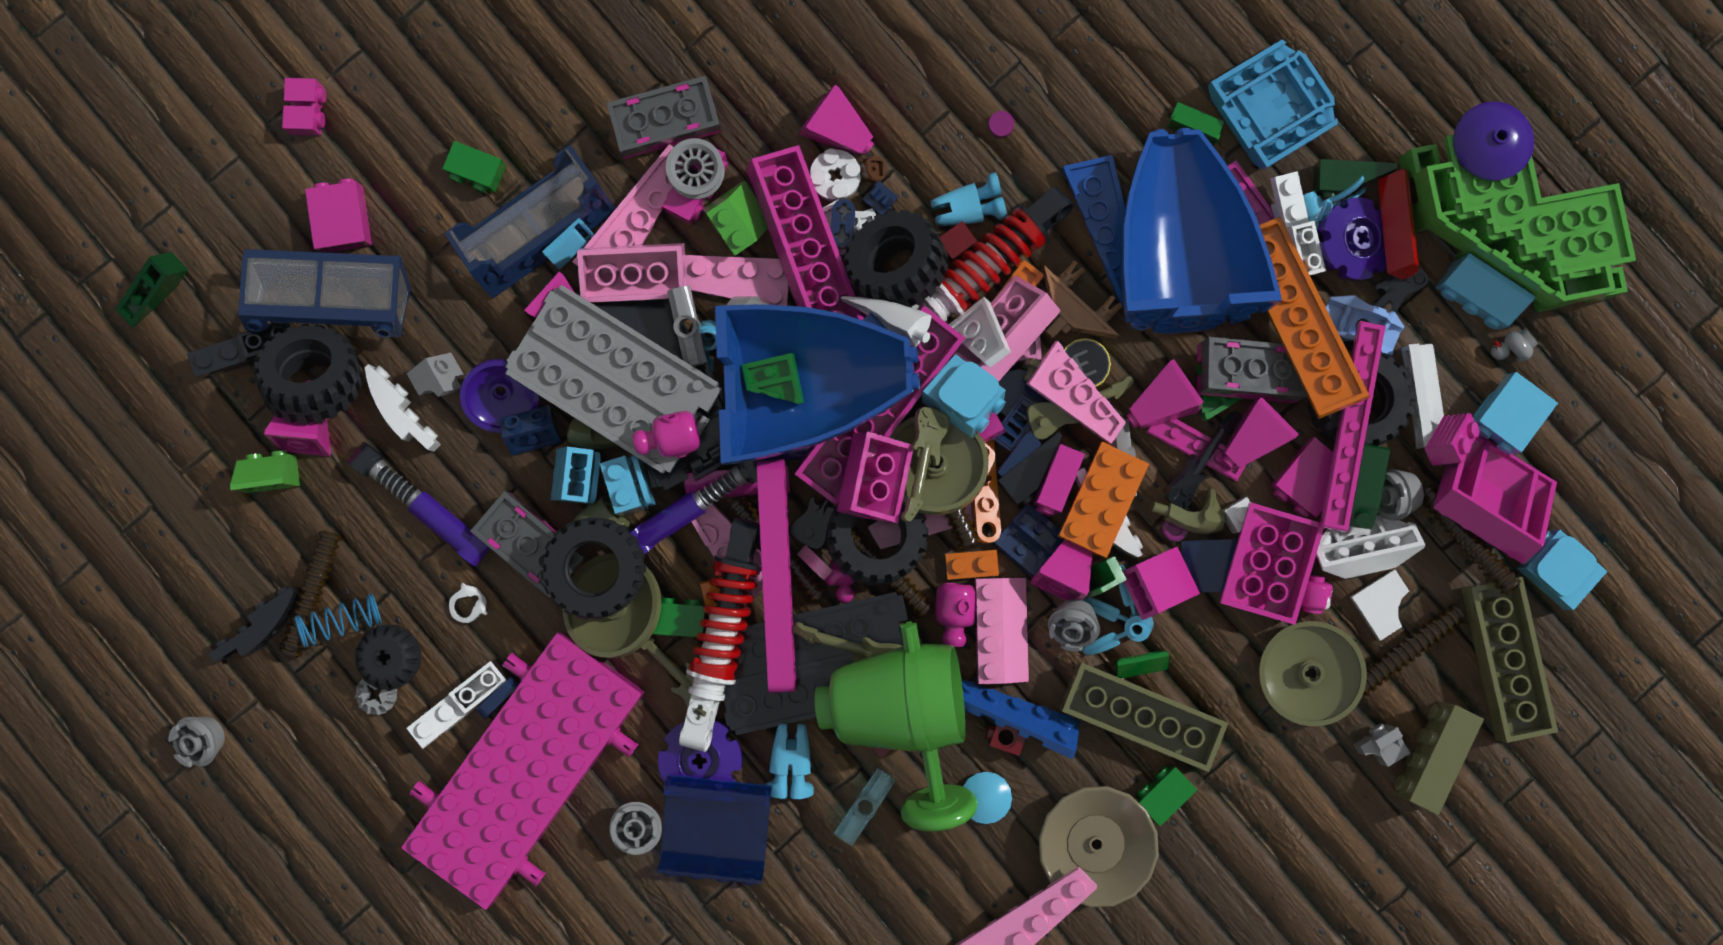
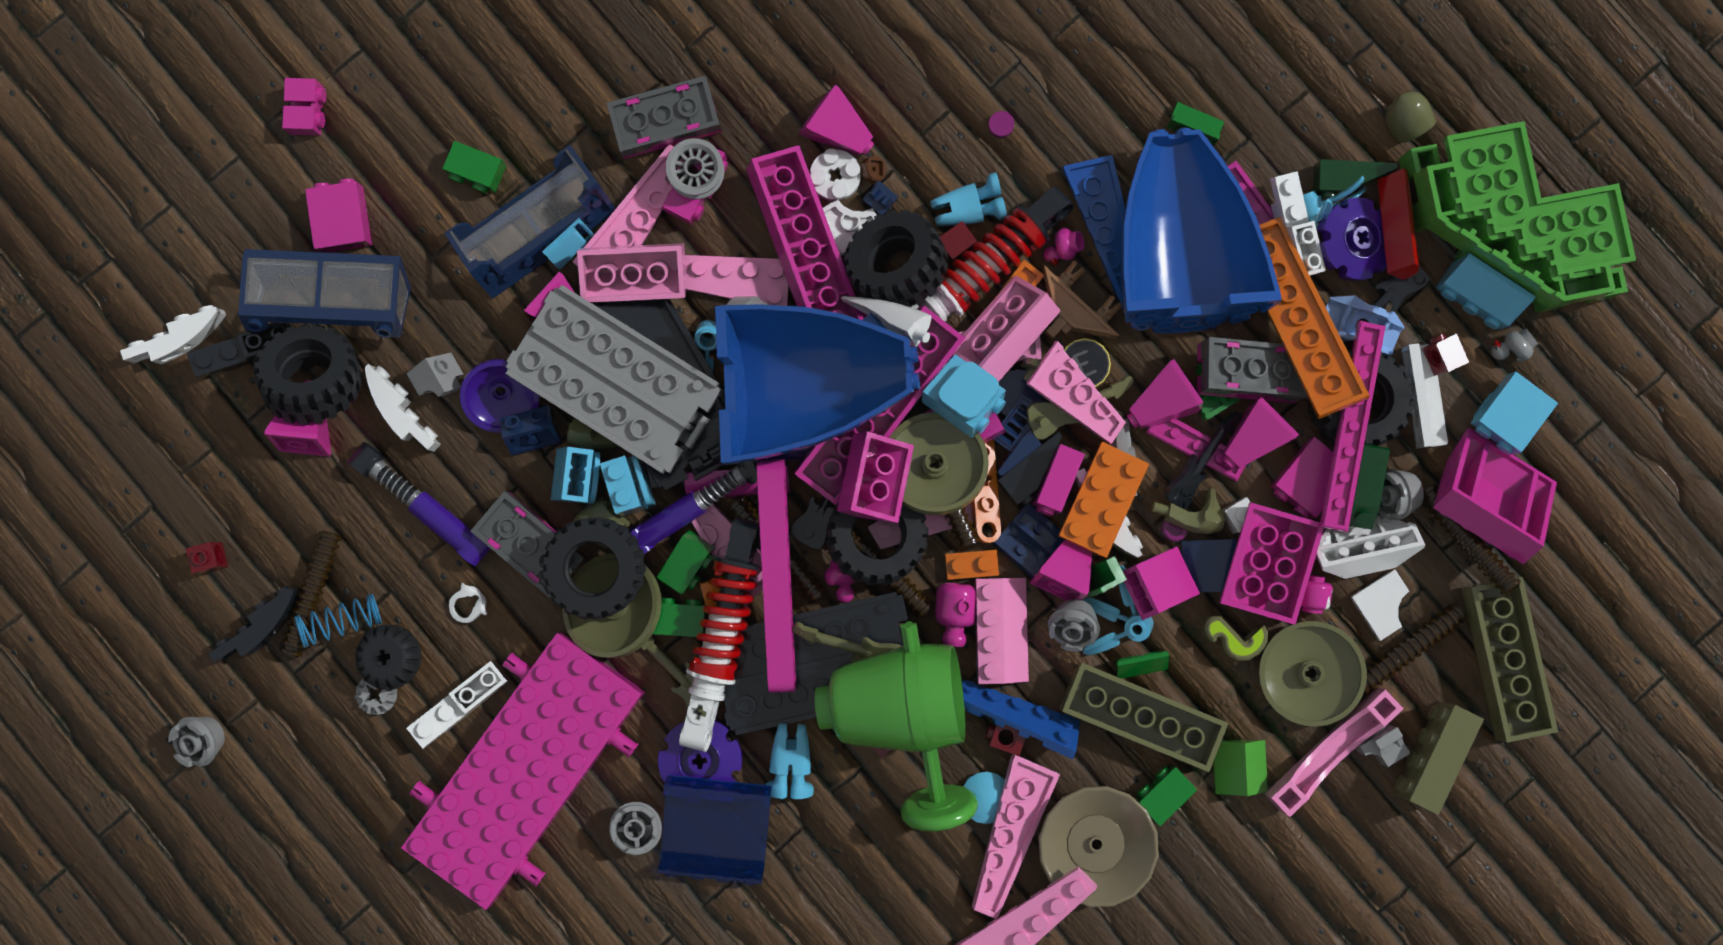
dark green slope [115,252,188,327] -> none
bright green slope [230,450,300,493] -> none
dark blue beam [476,676,519,719] -> none
dark pink piece [632,410,700,458] -> none
light grey piece [667,286,708,367] -> none
bright green slope [702,180,768,255] -> none
green wing [742,353,804,404] -> none
bright pink beam [797,545,833,580] -> none
dark blue beam [831,199,855,250] -> none
clear light blue piece [834,767,896,846] -> none
olive piece [901,407,950,522] -> none
white wing [949,297,1011,368] -> none
dark azure wedge [1208,40,1338,171] -> none
dark pink brick [1425,413,1479,466] -> none
dark purple dish [1453,102,1534,181] -> none
medium azure brick [1516,530,1608,610] -> none
none -> white slope [120,305,226,364]
none -> dark red brick [186,542,229,574]
none -> green brick [657,530,715,595]
none -> bright pink wing [972,754,1060,919]
none -> dark pink animal [1043,228,1084,266]
none -> olive animal [1201,616,1268,661]
none -> bright green slope [1213,739,1268,796]
none -> bright pink arch [1264,688,1404,817]
none -> olive piece [1386,91,1437,143]
none -> brick [1422,333,1469,376]

